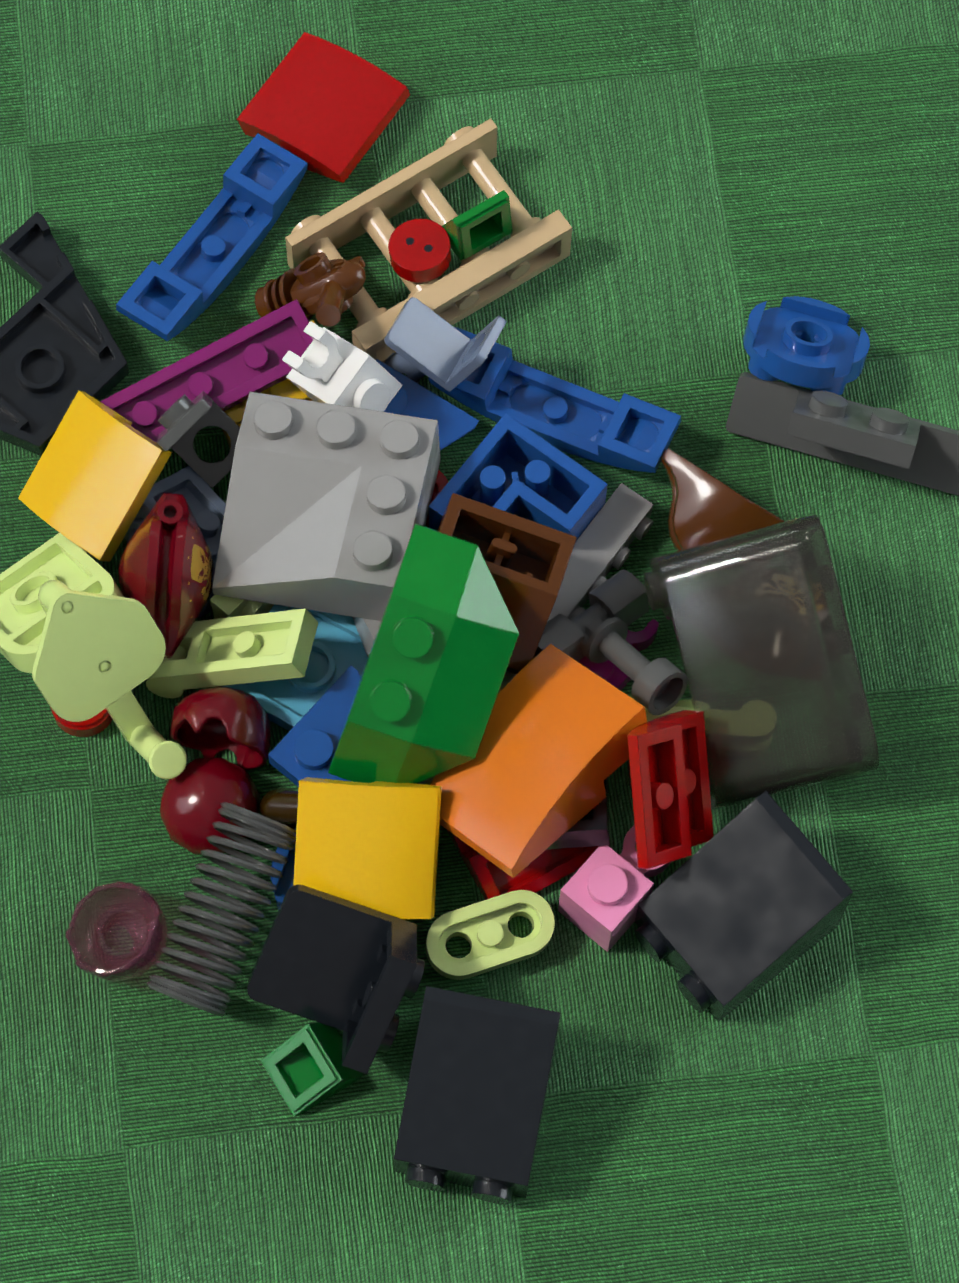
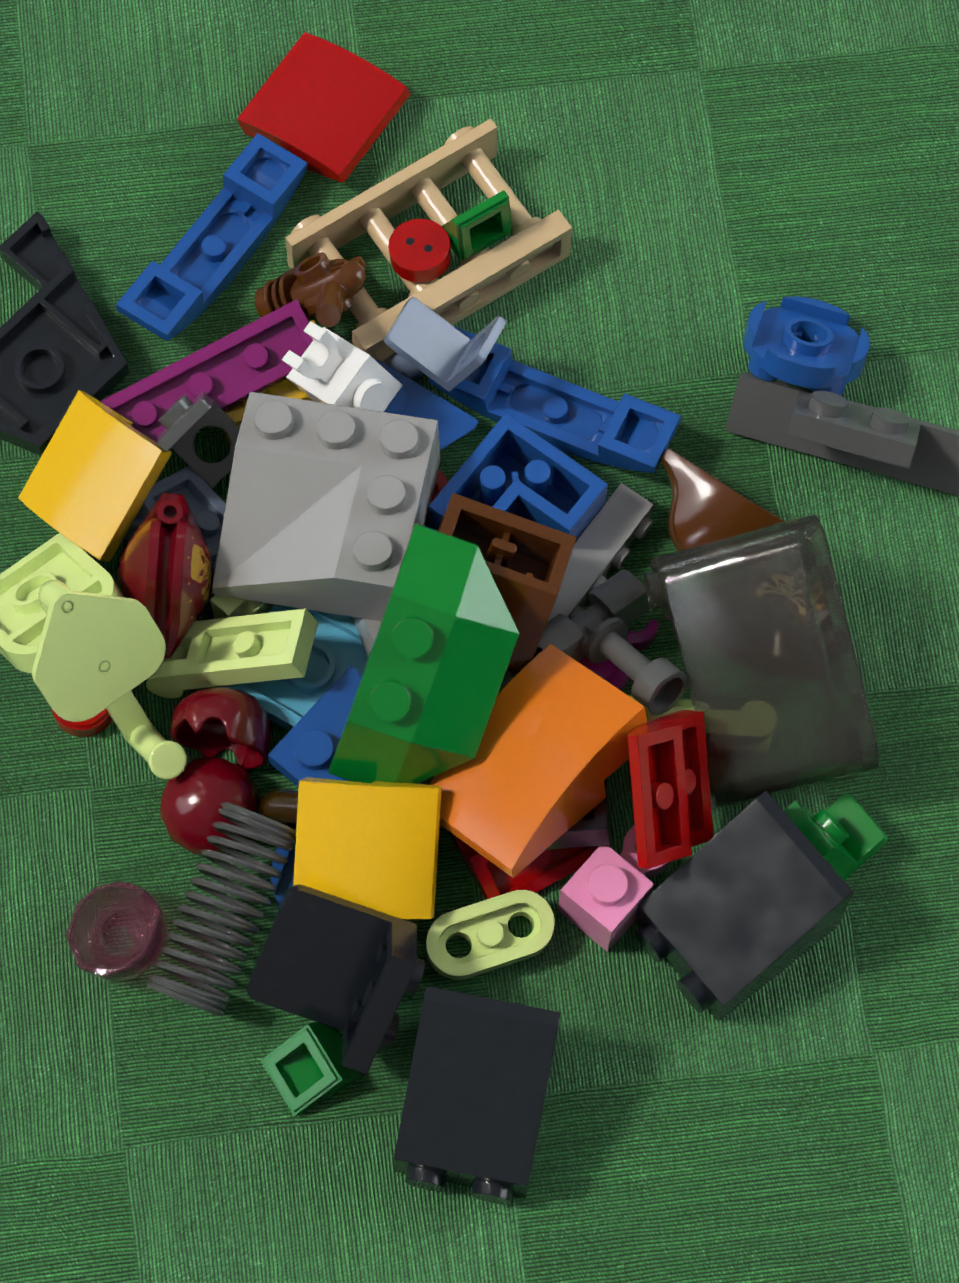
none -> green bracket [784,793,888,881]

